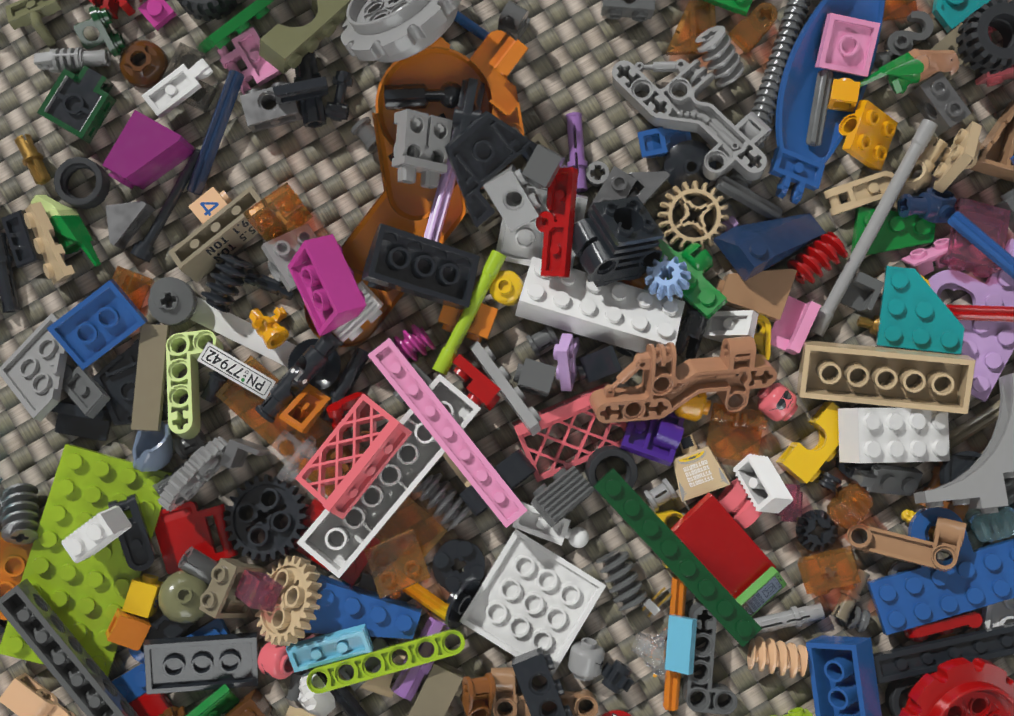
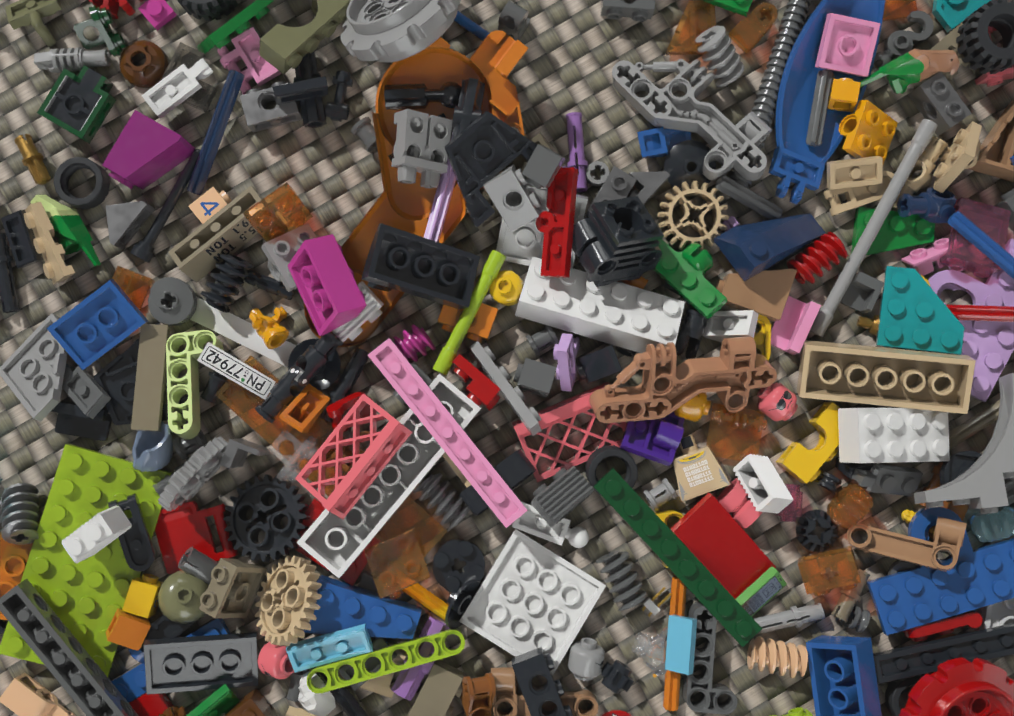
clear pink brick [234,569,283,612] -> none
light blue gear [644,255,691,302] -> none
none -> tan plate [827,156,883,190]

